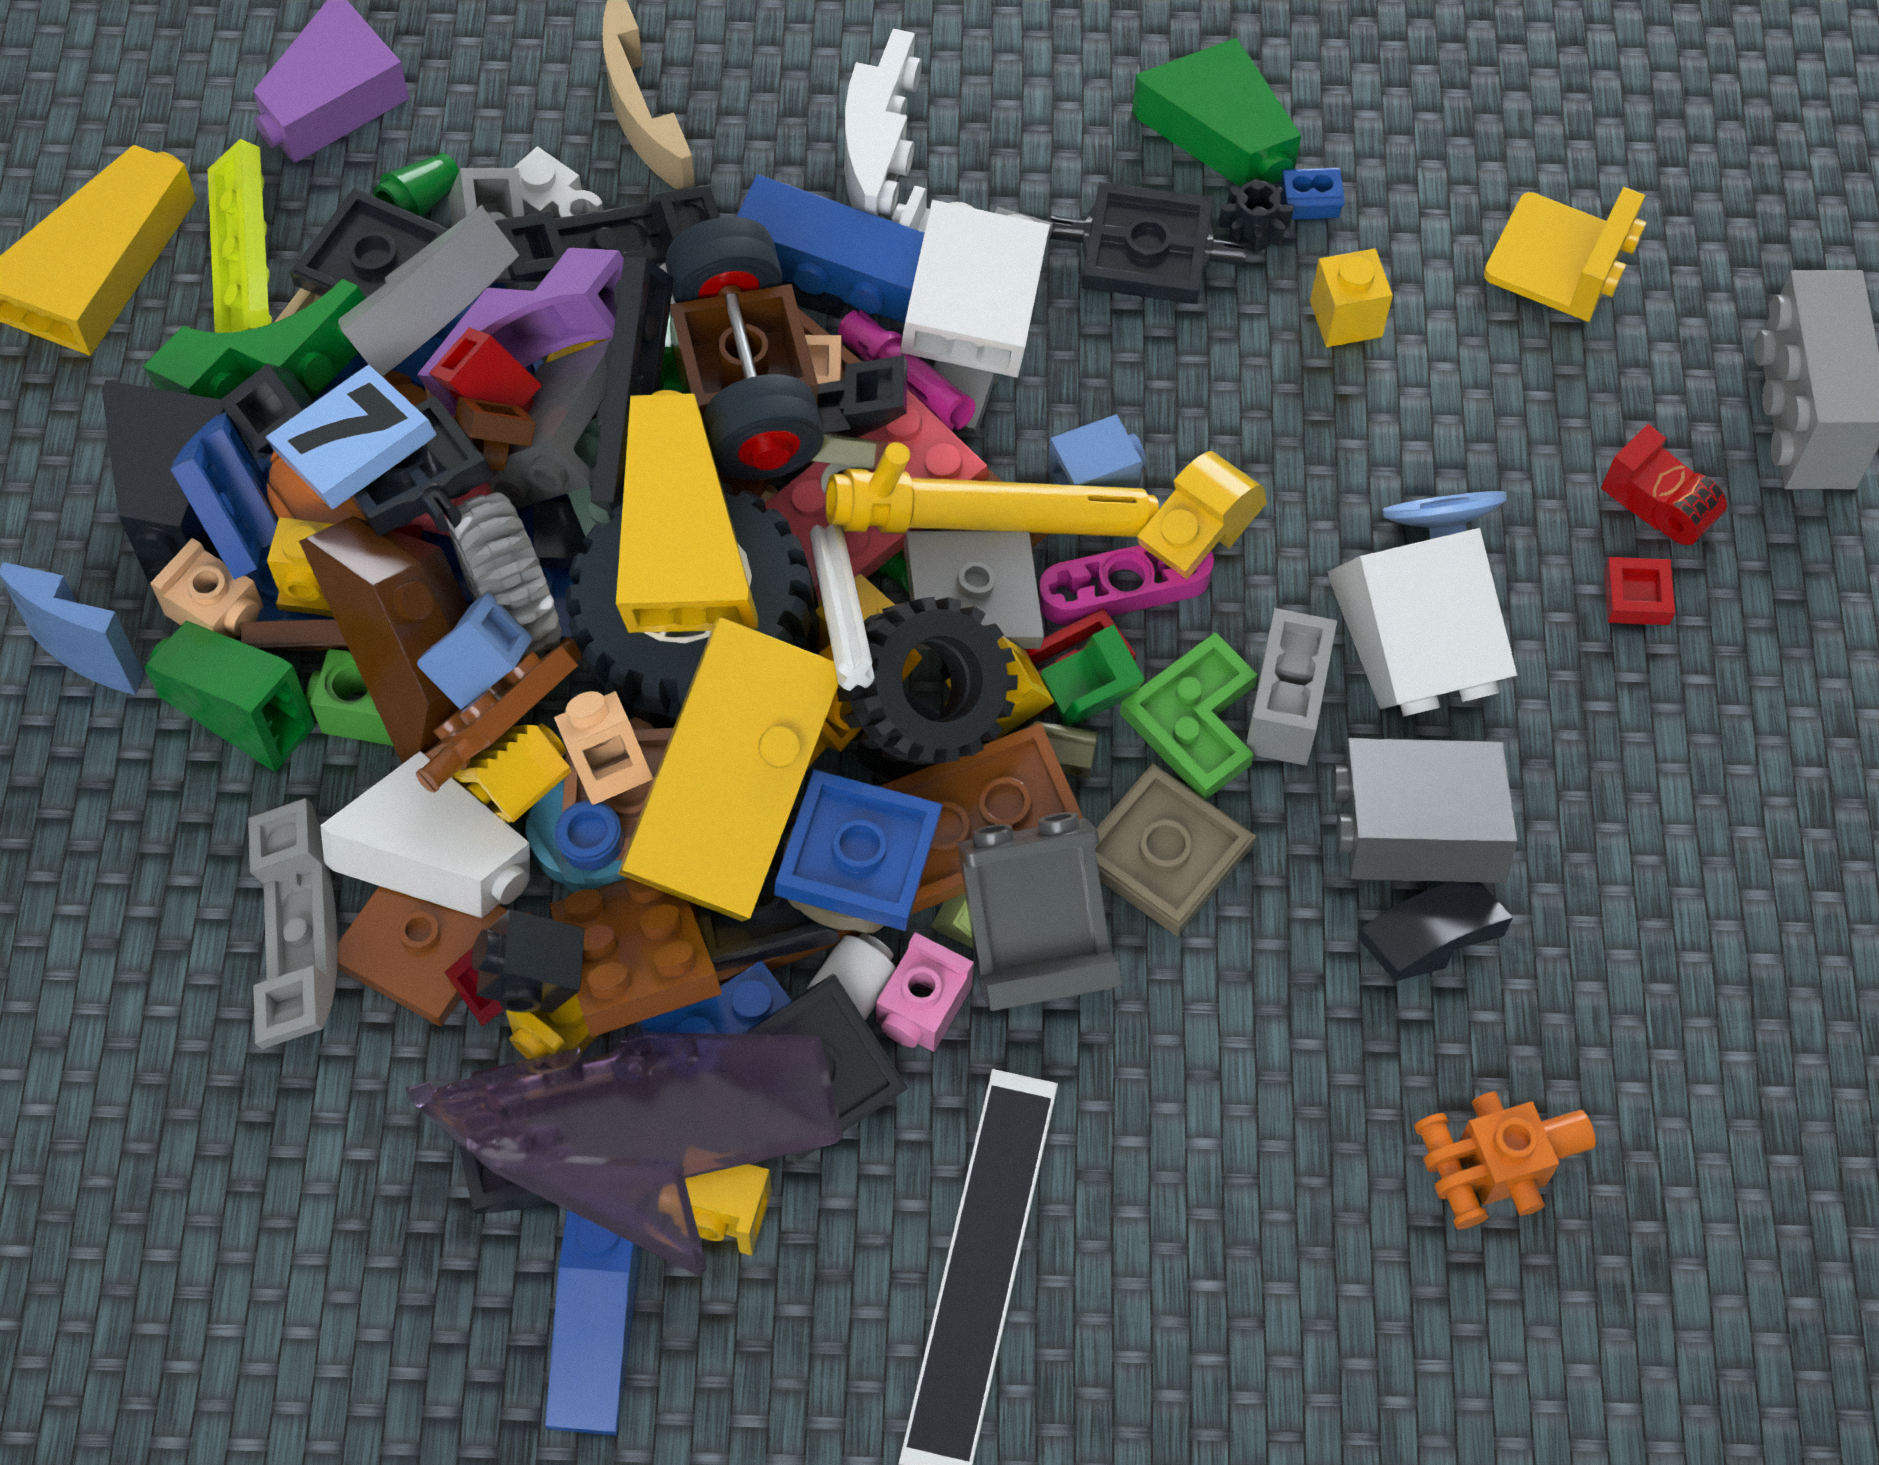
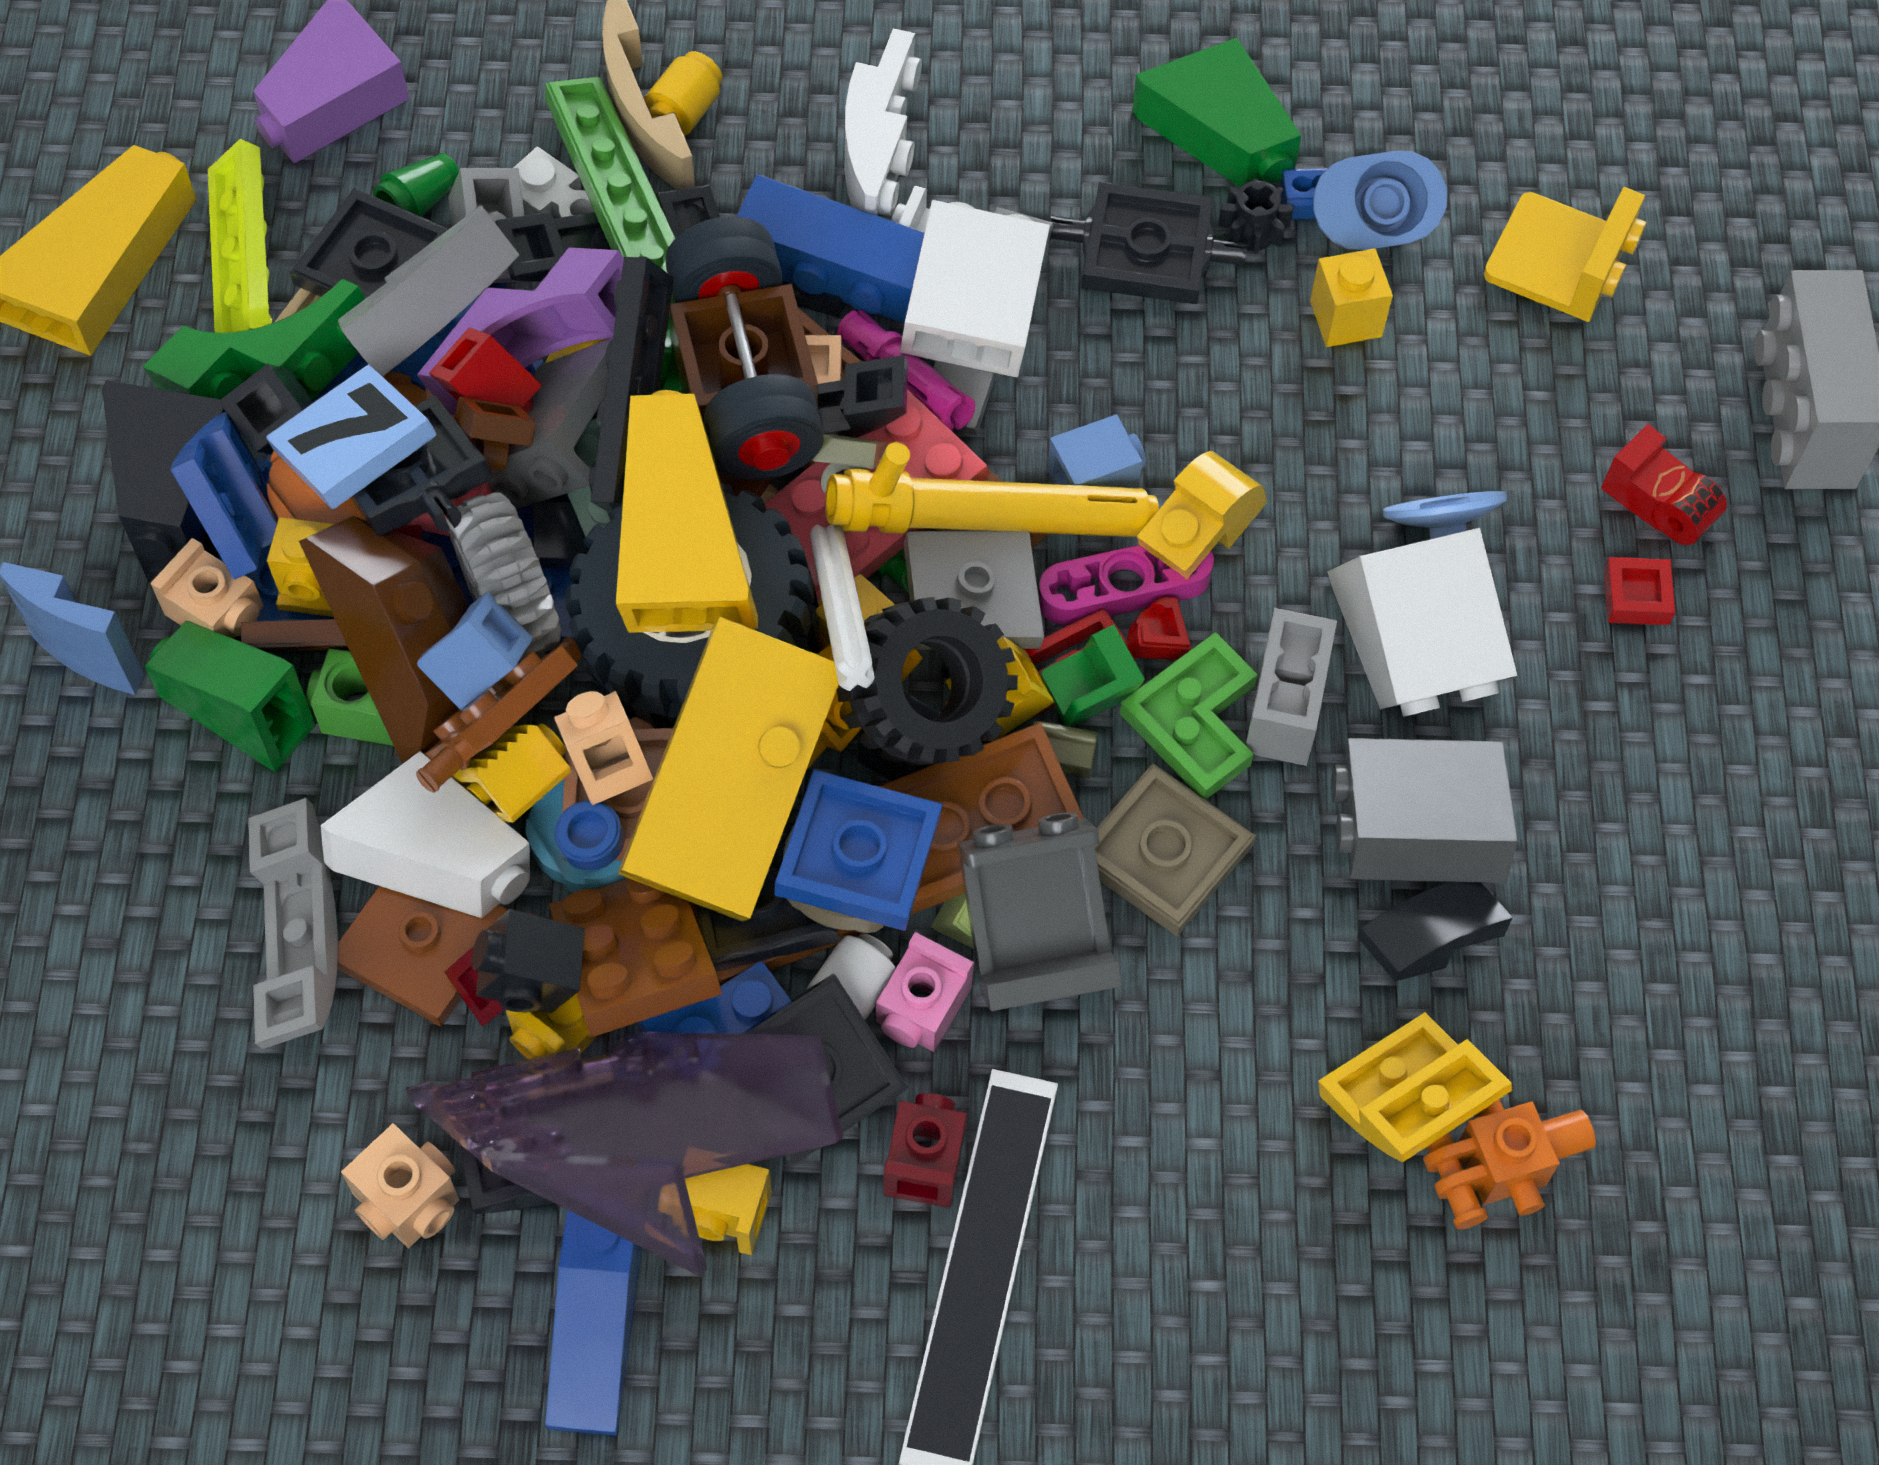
none -> light nougat brick [341,1123,459,1249]
none -> bright green tile [545,77,675,304]
none -> yellow brick [644,51,723,136]
none -> dark red brick [884,1093,967,1208]
none -> red tile [1127,596,1192,660]
none -> medium blue piece [1313,151,1447,250]
none -> yellow slope [1318,1012,1512,1163]

